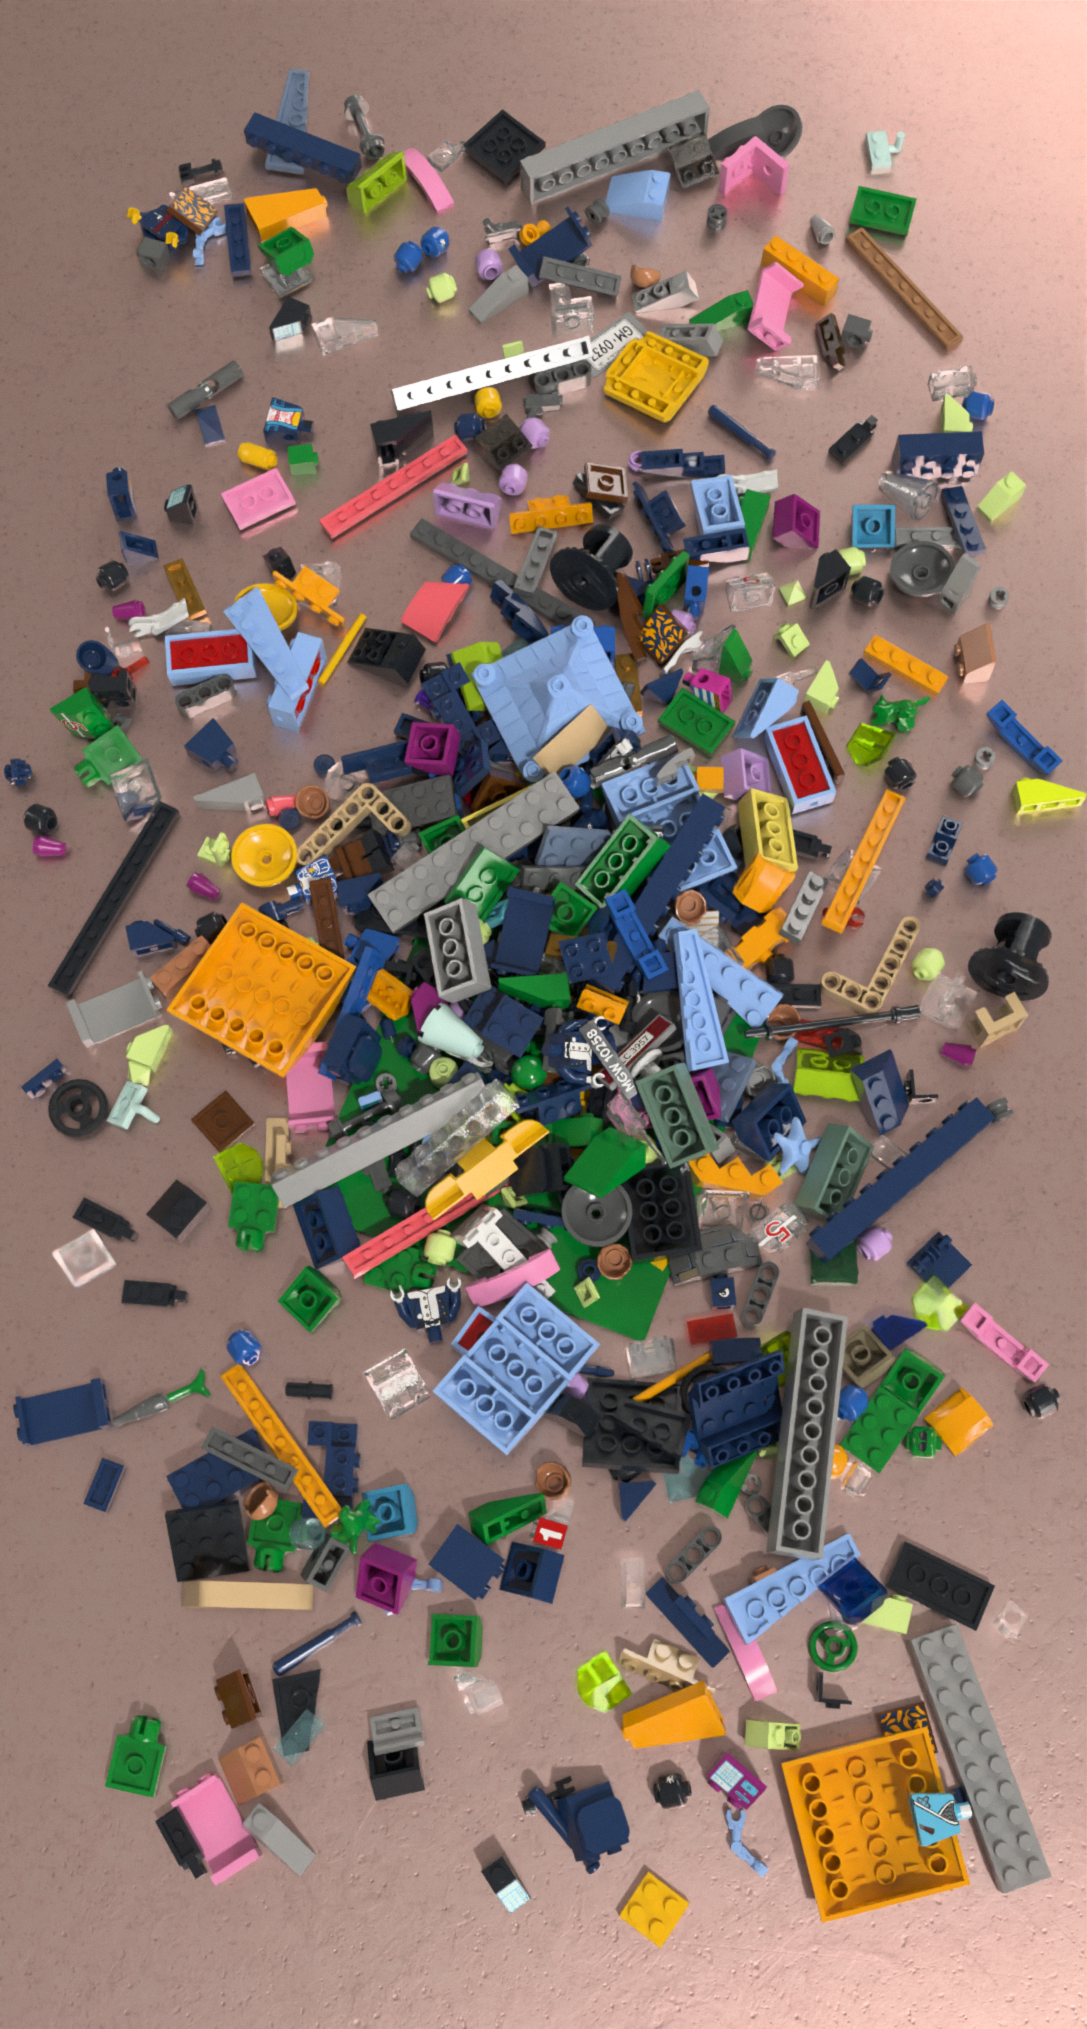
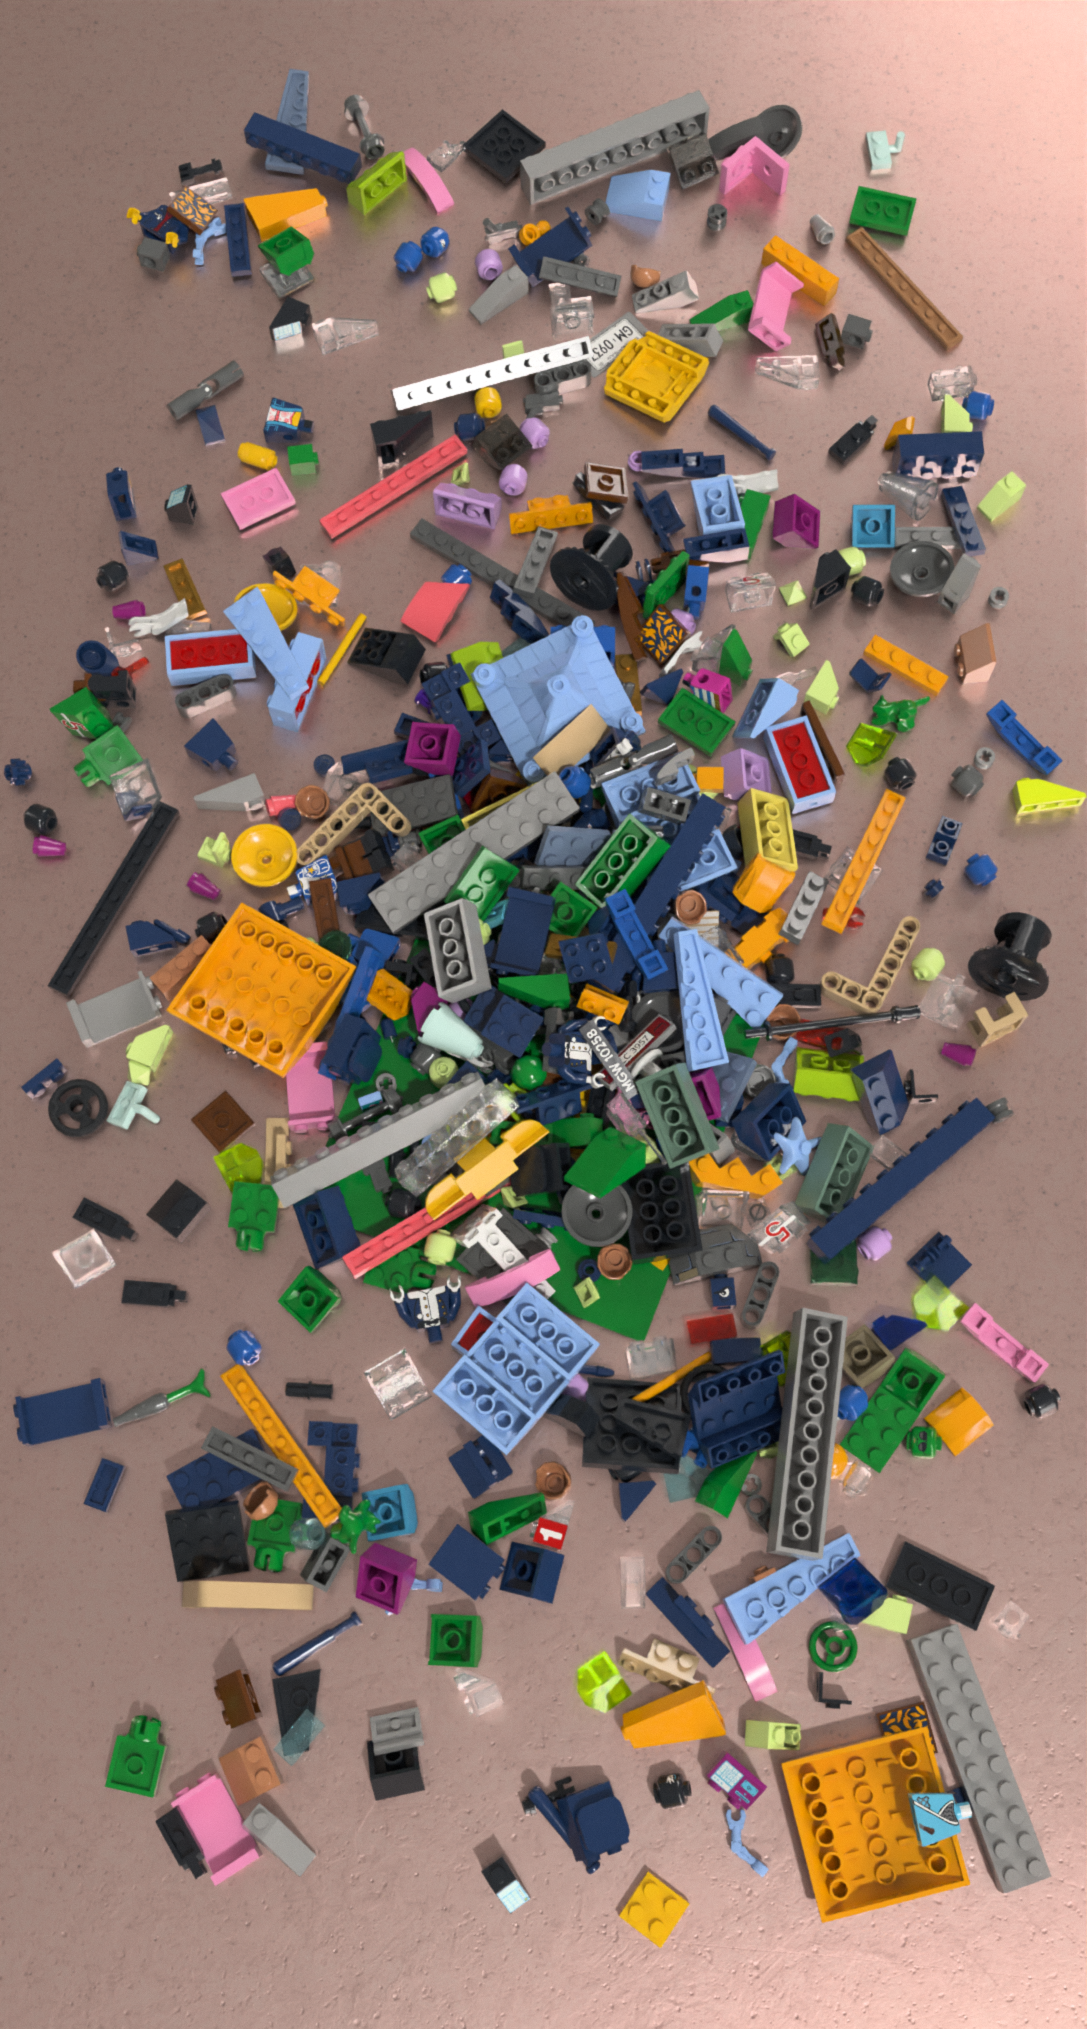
none -> clear green hat [318,930,352,960]
none -> dark blue bracket [449,1435,513,1499]
none -> dark grey brick [637,787,691,825]
none -> light orange piece [883,416,915,450]

